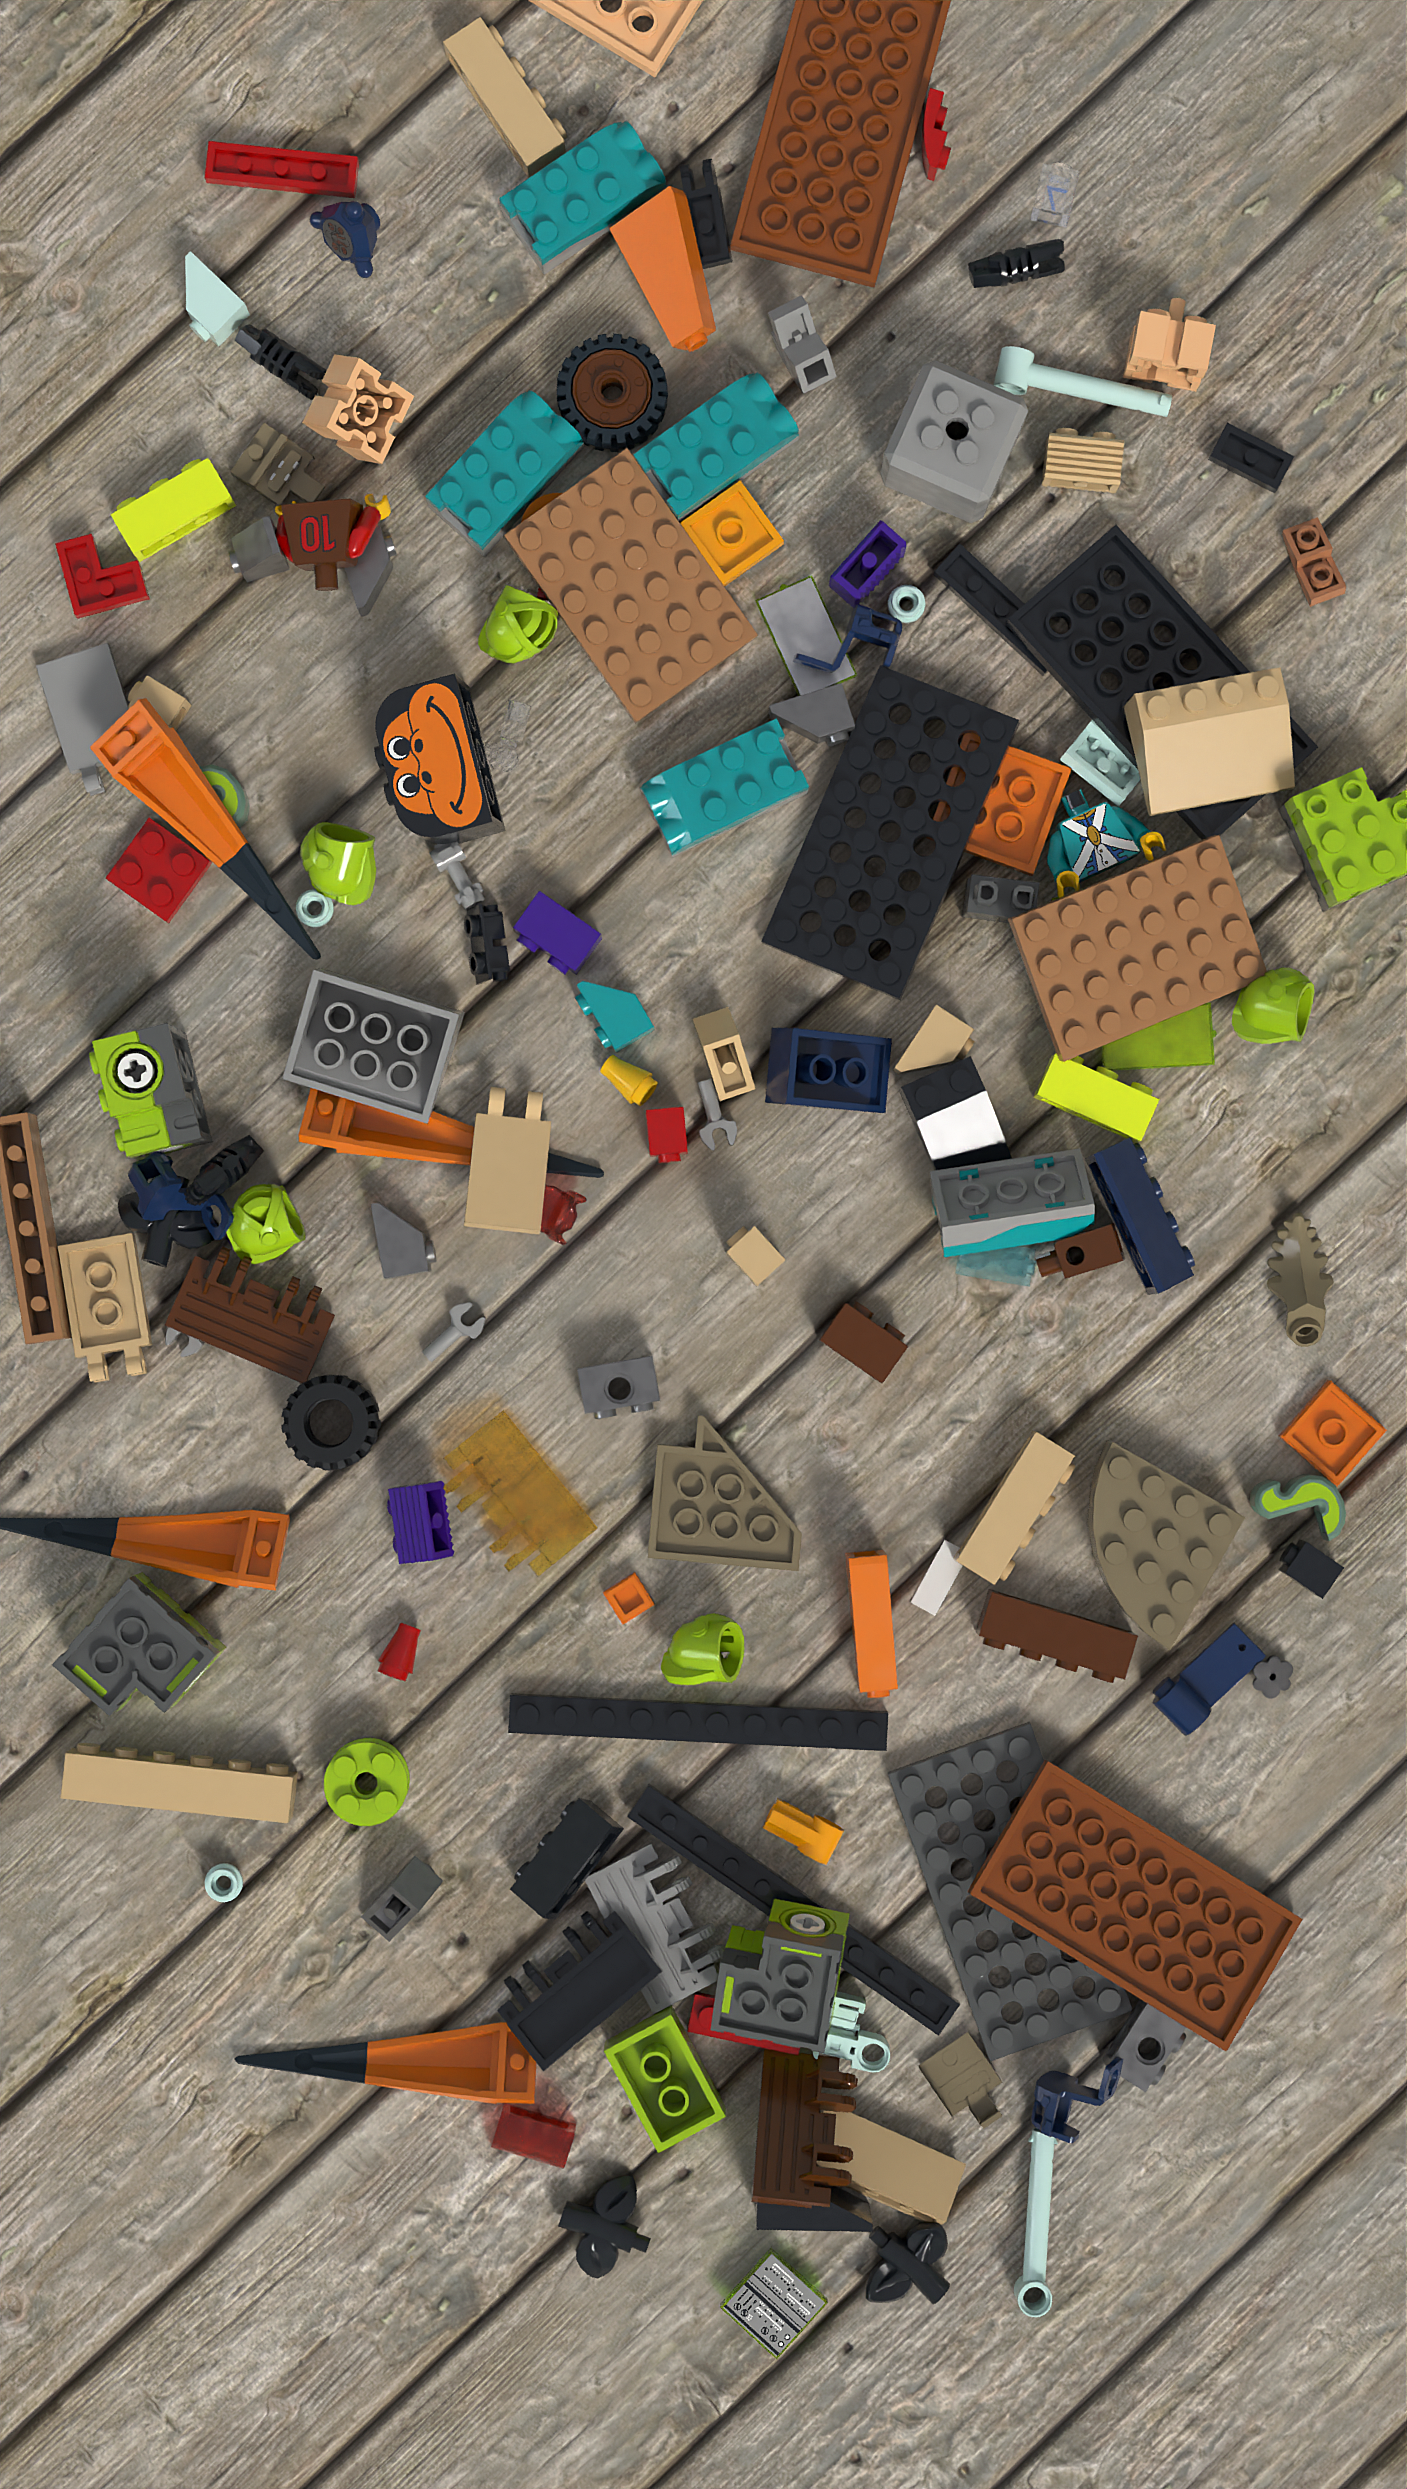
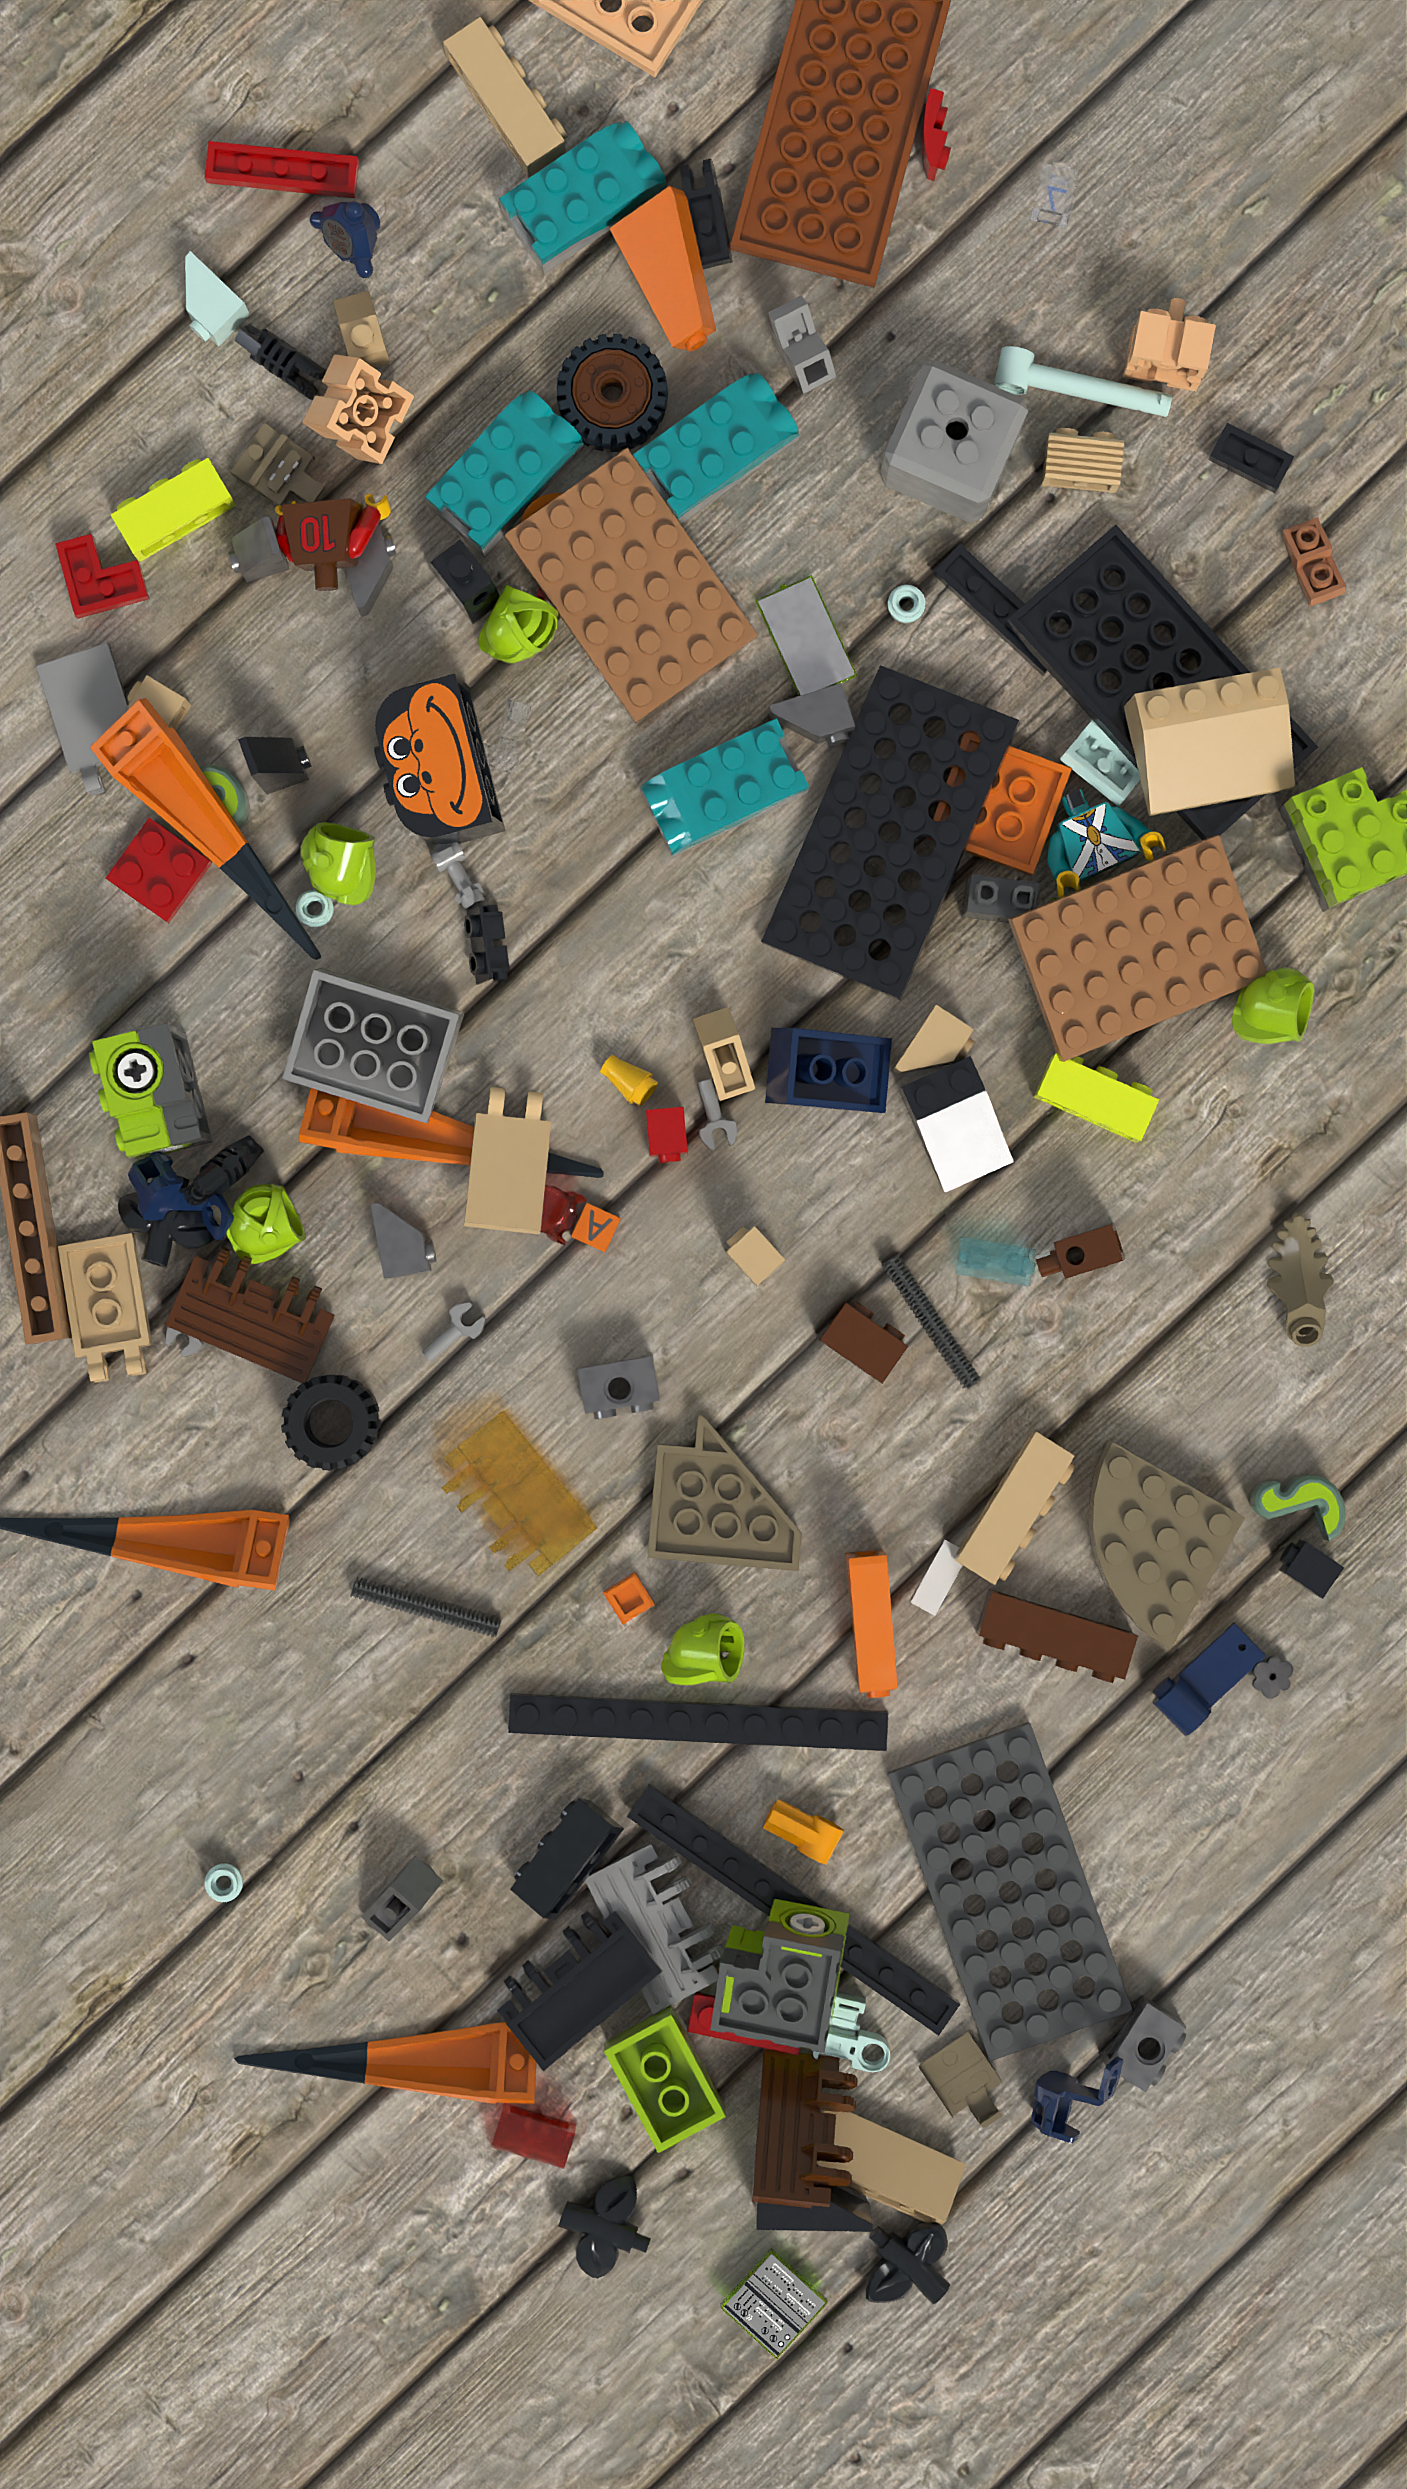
dark grey piece [52,1572,227,1716] -> none
tan brick [60,1743,298,1823] -> none
lime wheel [324,1738,410,1826] -> none
red cone [377,1623,421,1682] -> none
dark purple brick [387,1481,454,1564] -> none
dark purple brick [513,891,602,975] -> none
teal slope [575,981,655,1053] -> none
light orange plate [680,480,784,587] -> none
dark blue piece [793,604,902,673] -> none
dark purple brick [829,520,906,608] -> none
light grey piece [930,1148,1095,1257] -> none
dark orange plate [967,1760,1303,2052] -> none
black hinge [968,239,1065,288] -> none
light aqua piece [1014,2128,1058,2317] -> none
dark blue slope [1085,1138,1195,1295] -> none
clear neon green piece [1102,1003,1217,1071] -> none
orange tile [1279,1380,1387,1487] -> none
none -> black slope [238,737,312,794]
none -> tan slope [333,290,391,368]
none -> dark grey axle [350,1577,502,1637]
none -> black torso [429,540,500,624]
none -> orange tile [571,1203,621,1253]
none -> dark grey axle [882,1254,981,1391]

